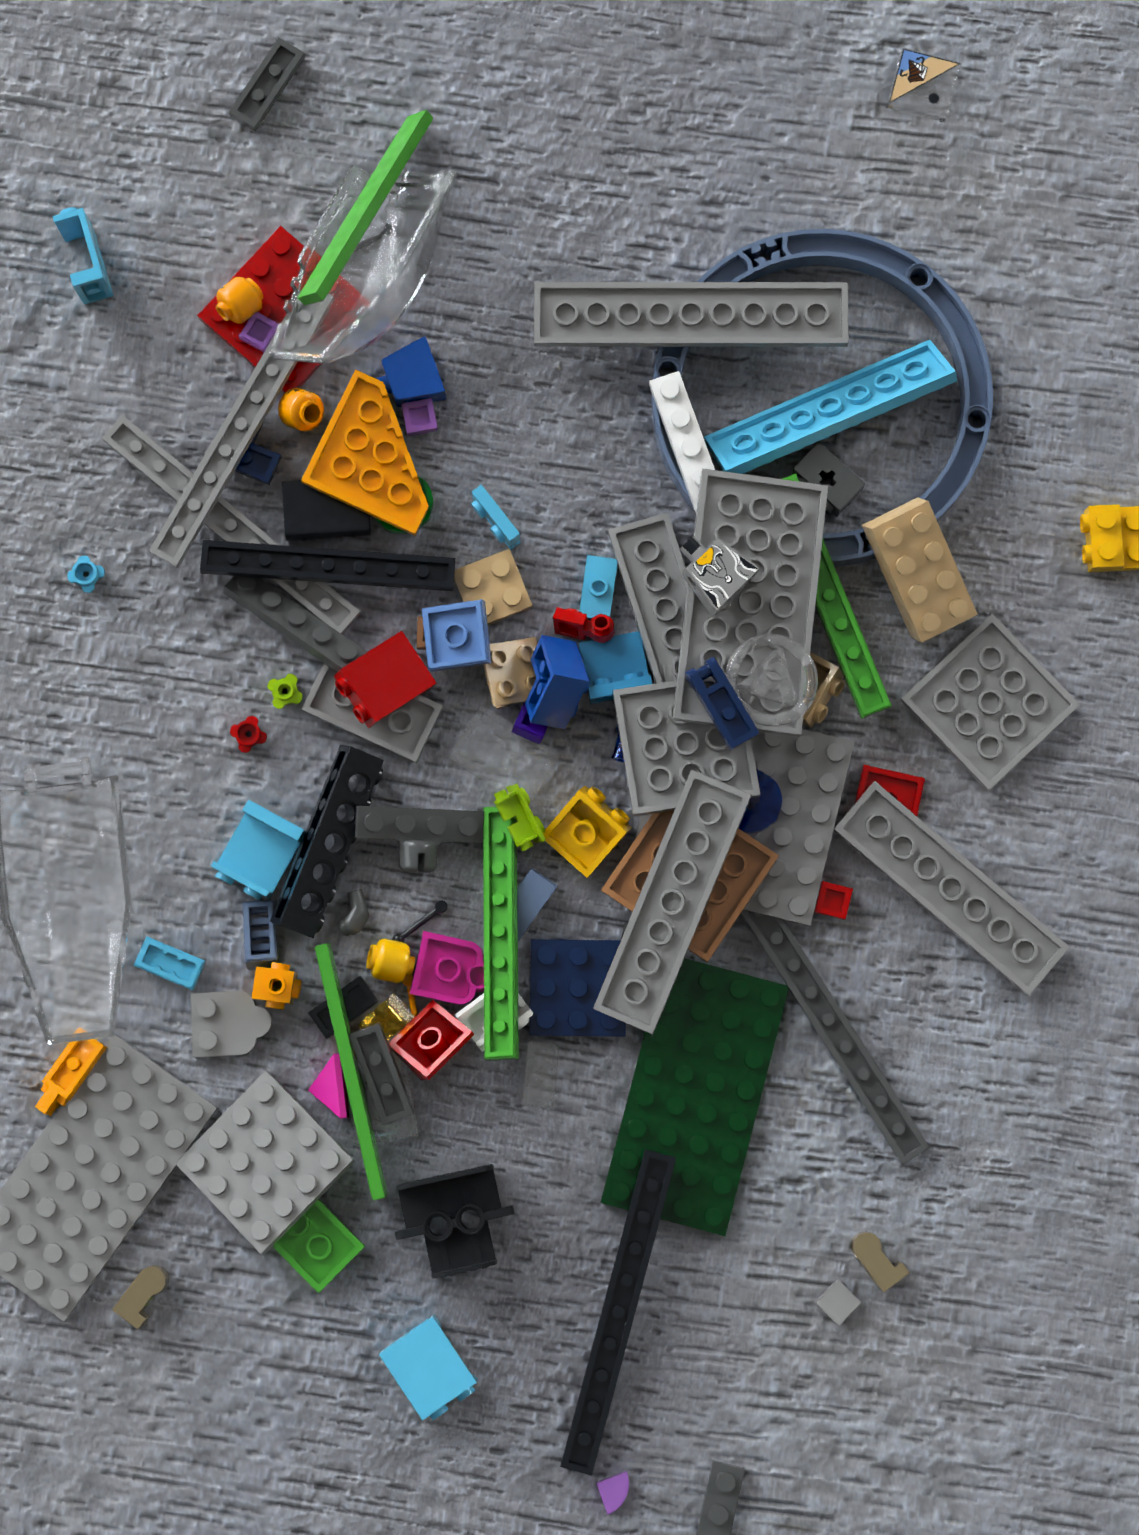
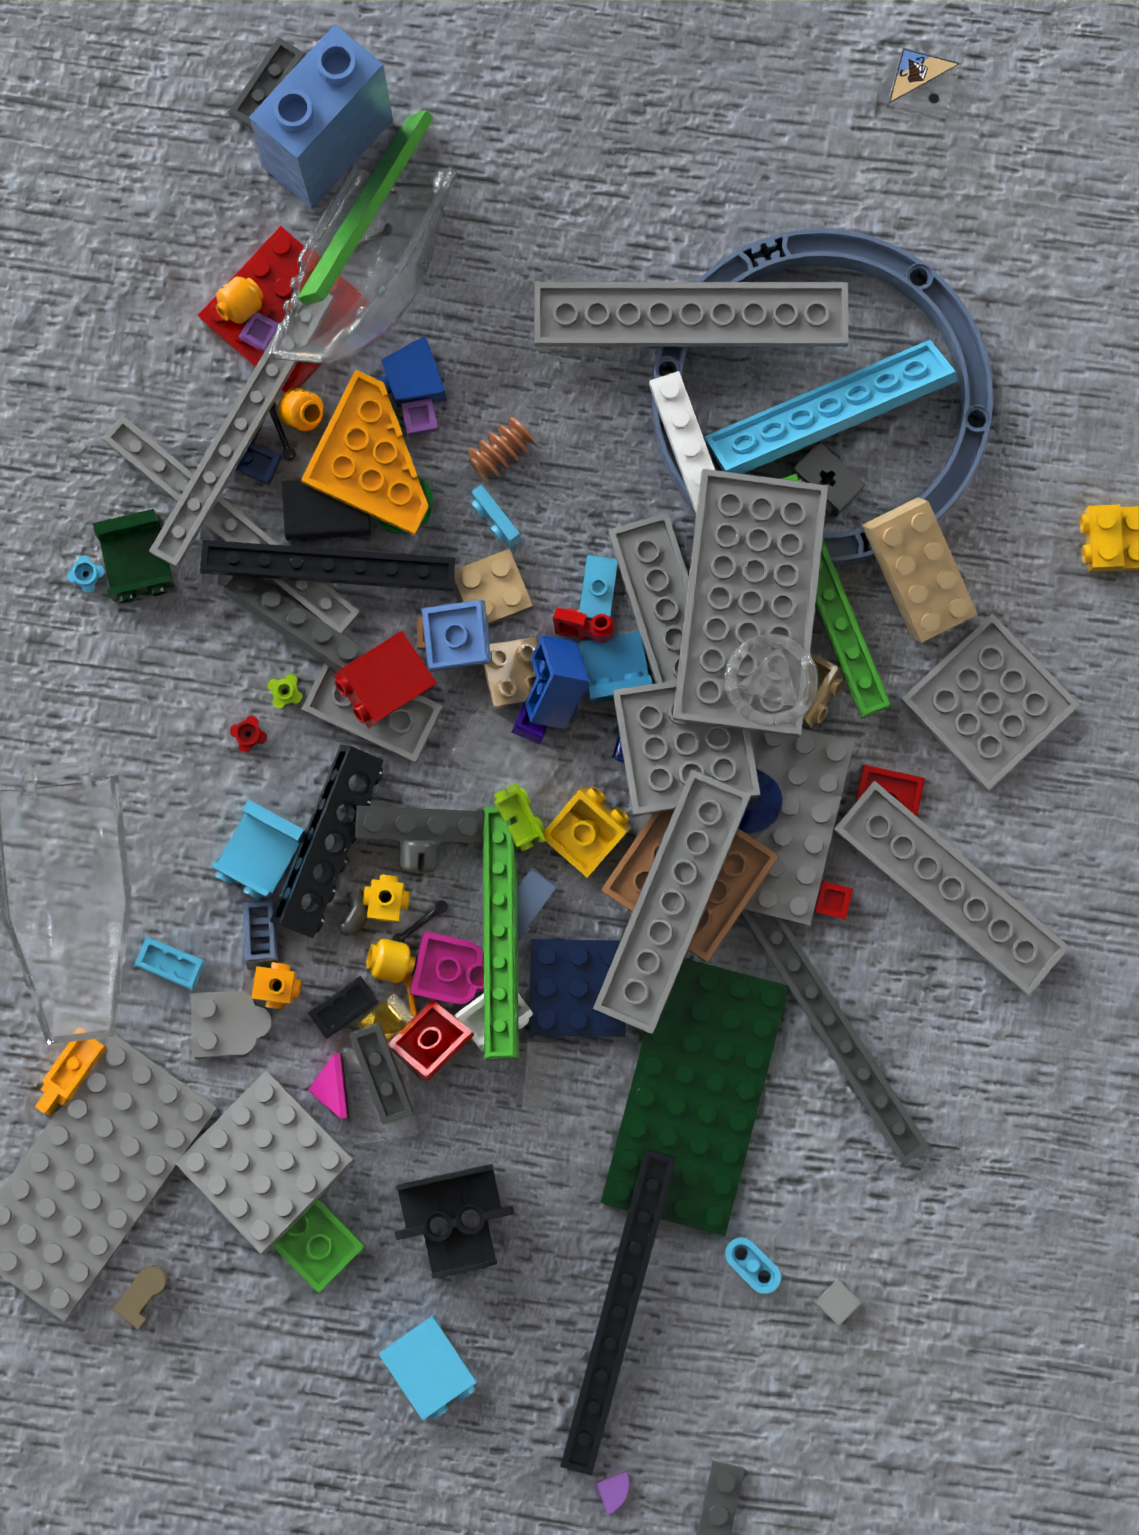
medium azure panel [52,207,114,305] -> none
bright green tile [315,943,388,1200] -> none
light grey torso [679,536,760,617] -> none
dark blue plate [685,657,759,751] -> none
dark tan leg [851,1231,910,1292] -> none
none -> dark green panel [92,509,175,604]
none -> medium blue brick [249,24,393,209]
none -> black hinge [269,402,296,460]
none -> yellow brick [363,875,410,923]
none -> nougat piece [468,417,537,485]
none -> medium azure plate [725,1237,781,1294]

